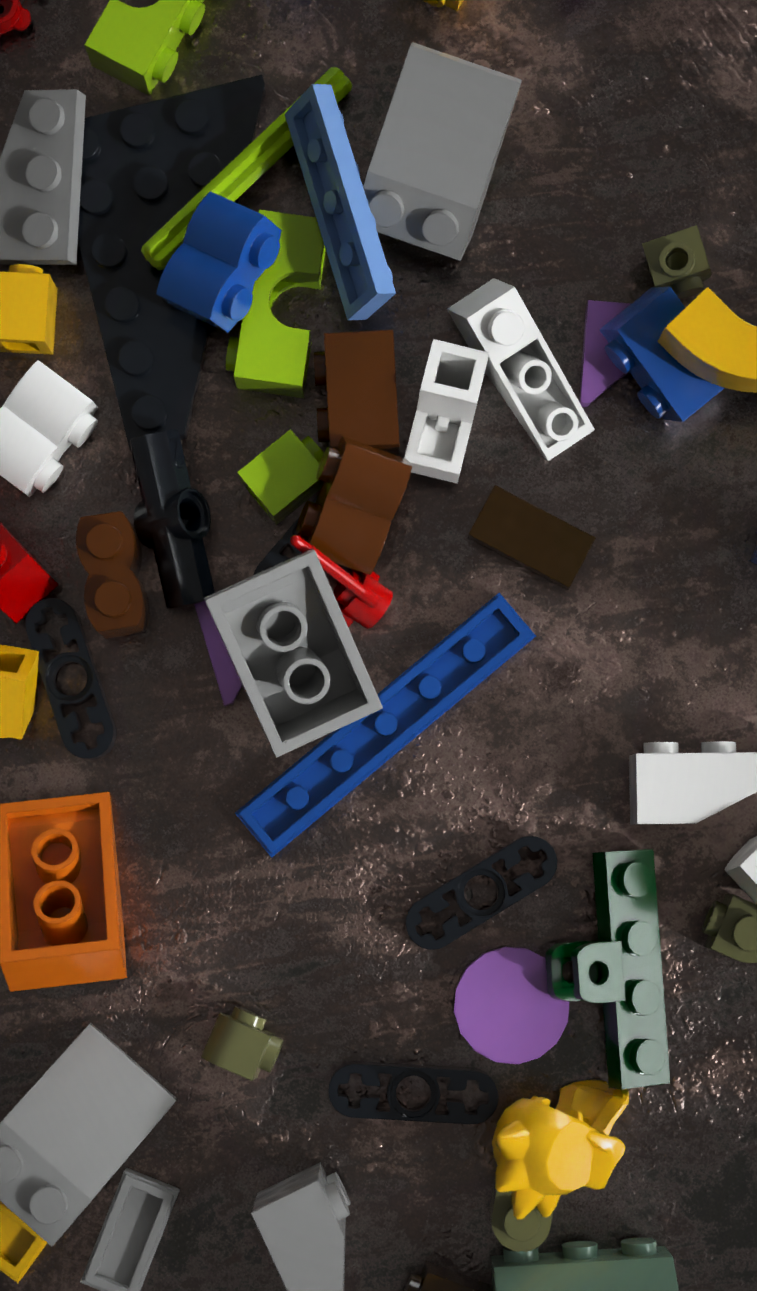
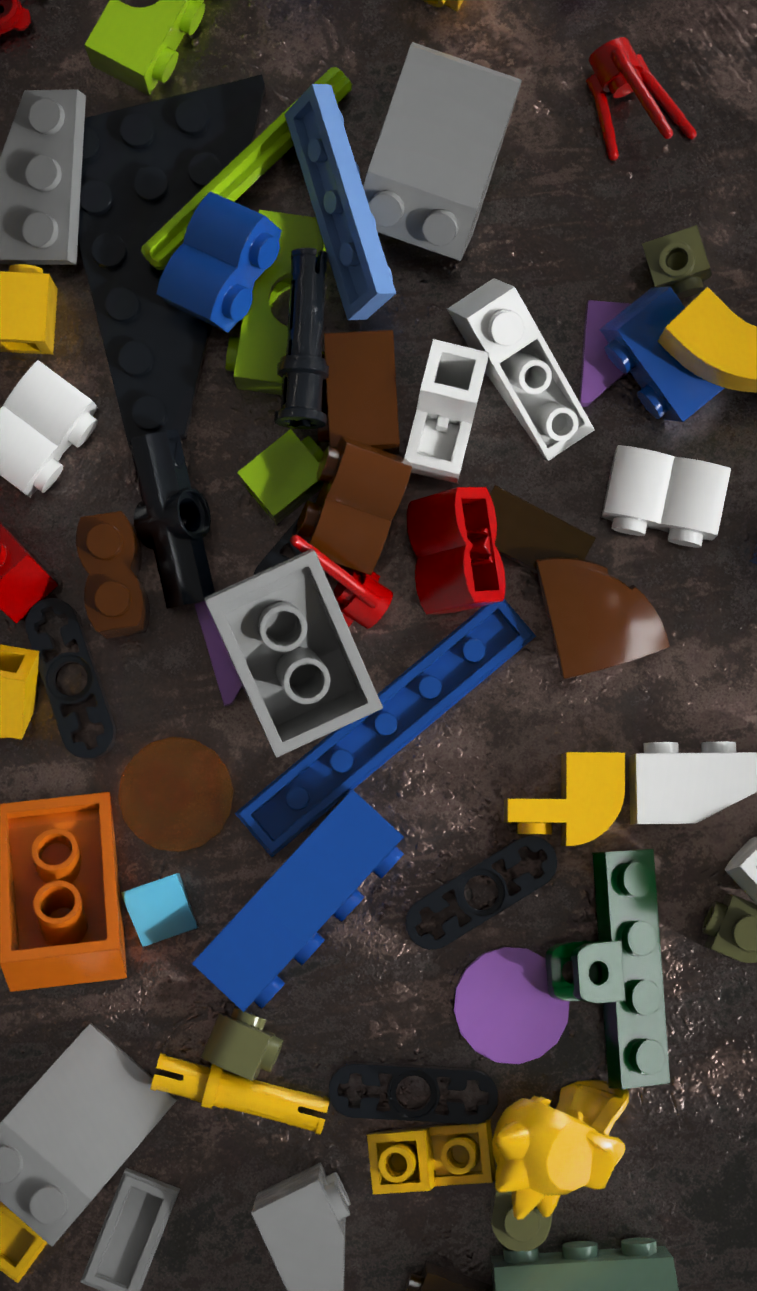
none -> clear orange tile [118,737,235,852]
none -> medium azure slope [121,873,198,947]
none -> yellow pin [150,1052,330,1135]
none -> blue brick [192,789,404,1012]
none -> black pin [274,248,329,429]
none -> yellow slope [367,1120,496,1194]
none -> red brick [407,487,506,615]
none -> yellow brick [504,752,625,846]
none -> reddish brown brick [535,557,670,679]
none -> red plant [586,37,697,161]
none -> white brick [601,445,731,548]

